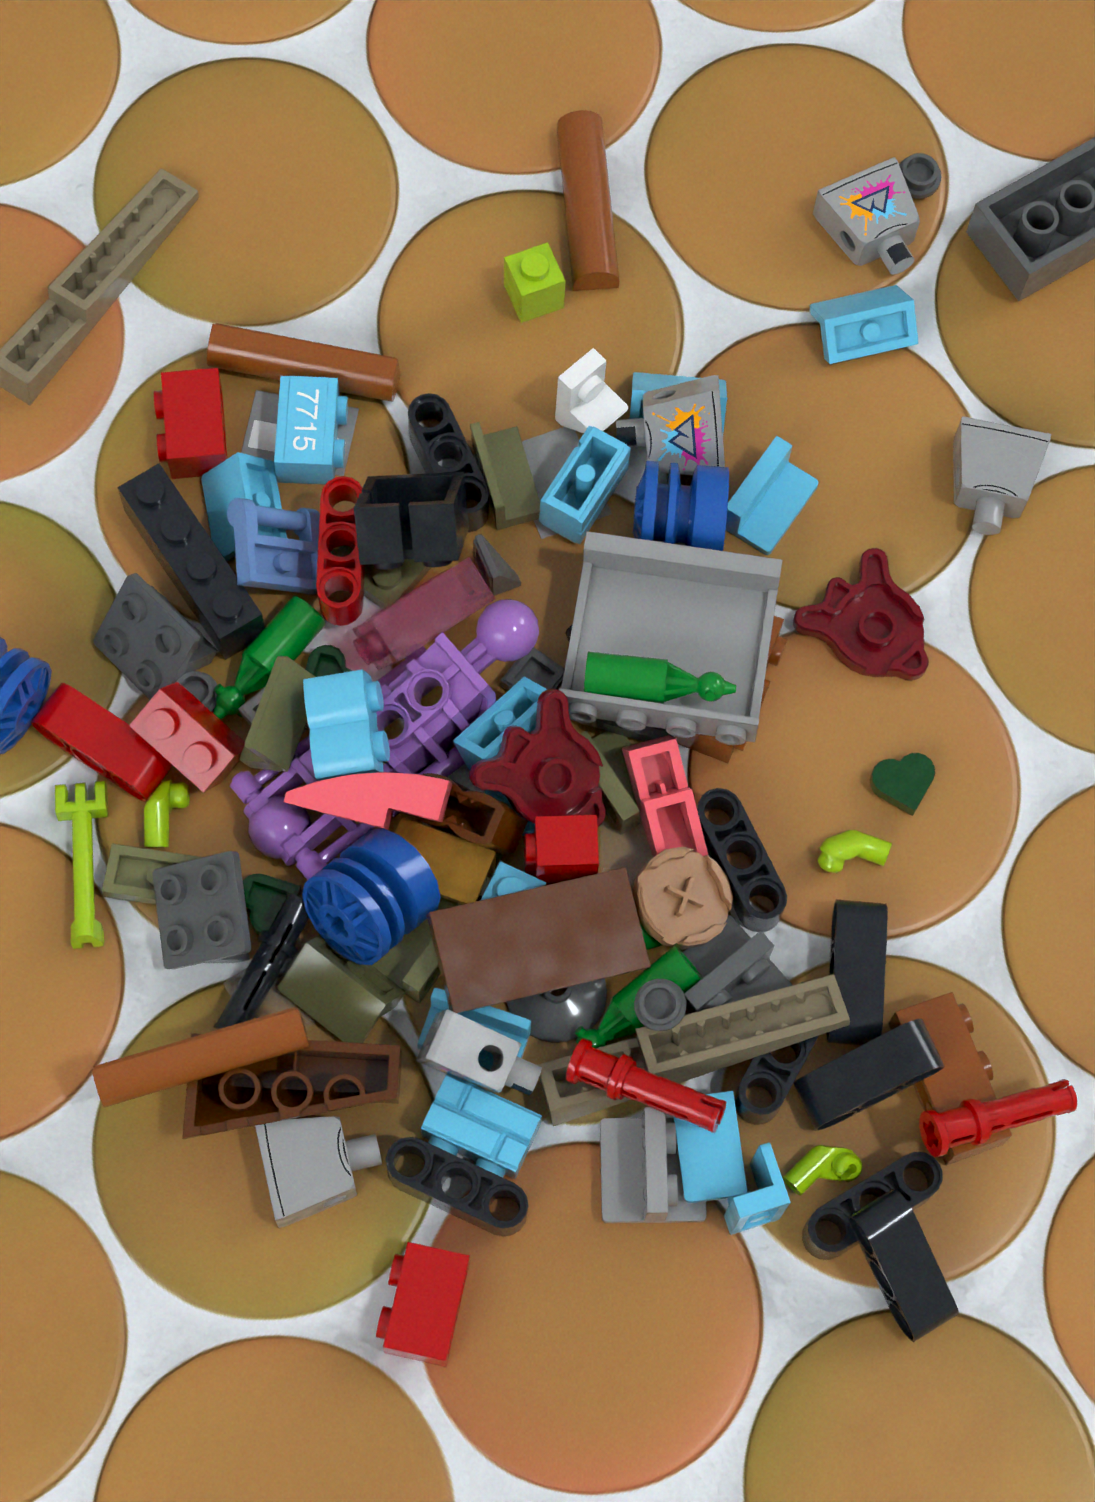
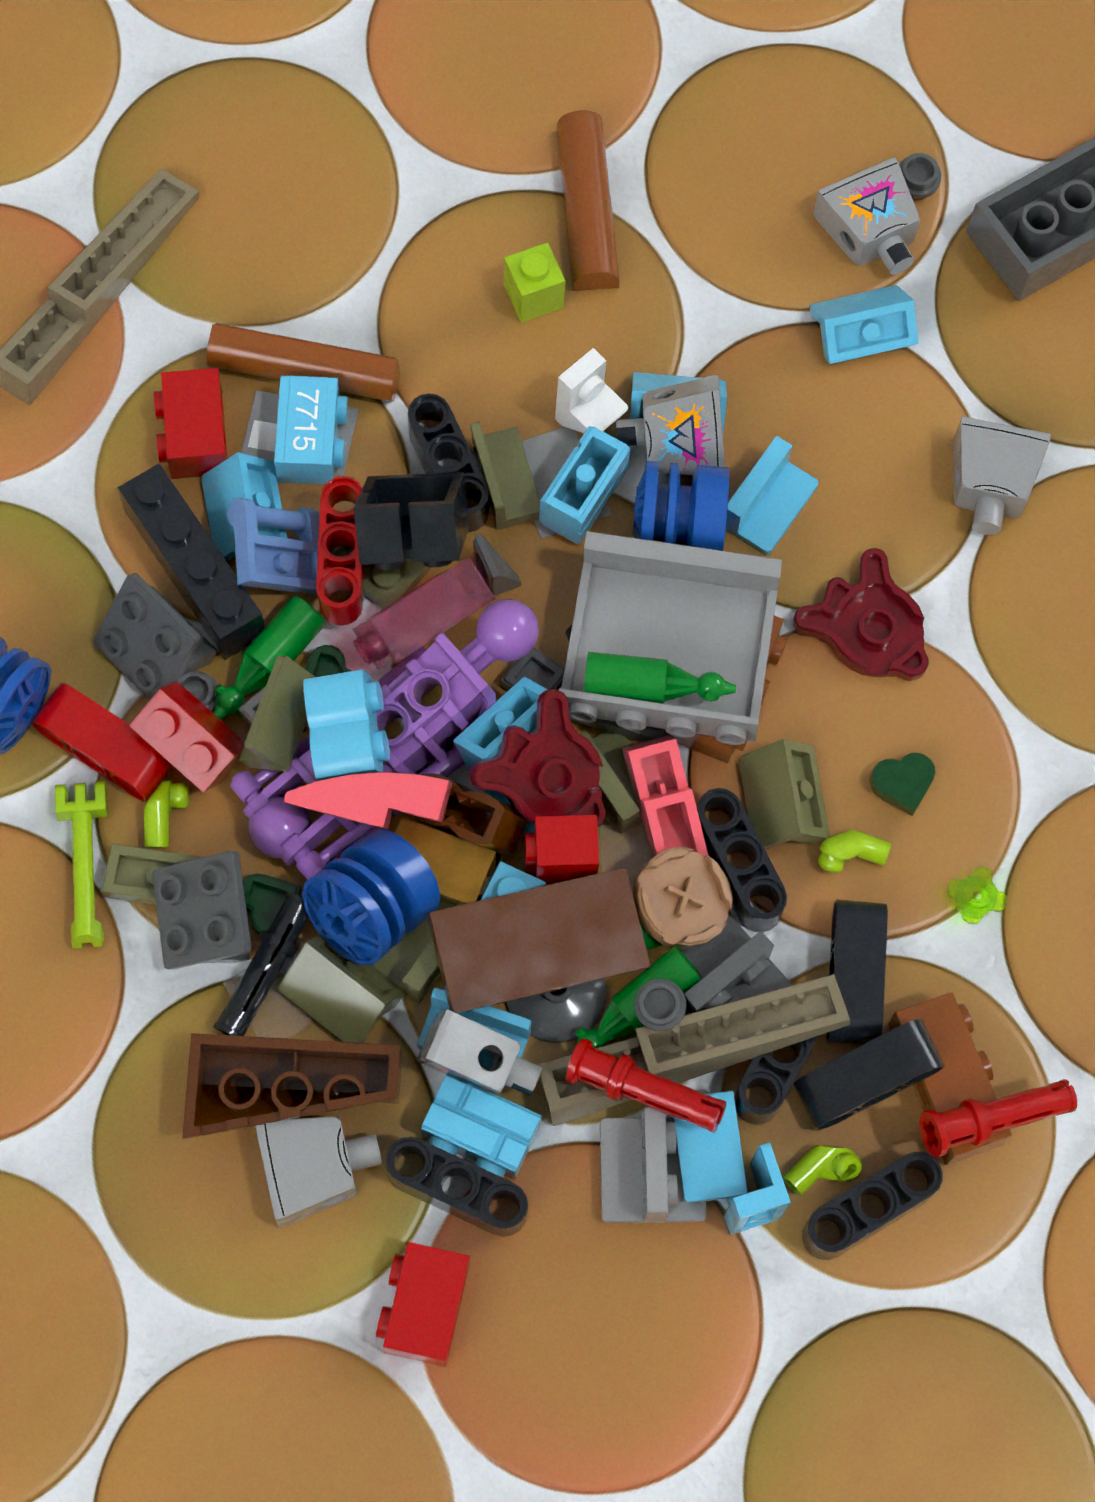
dark orange brick [91,1007,310,1107] -> none
black beam [848,1189,959,1342] -> none
none -> olive panel [739,739,830,850]
none -> clear neon green plate [947,867,1007,924]

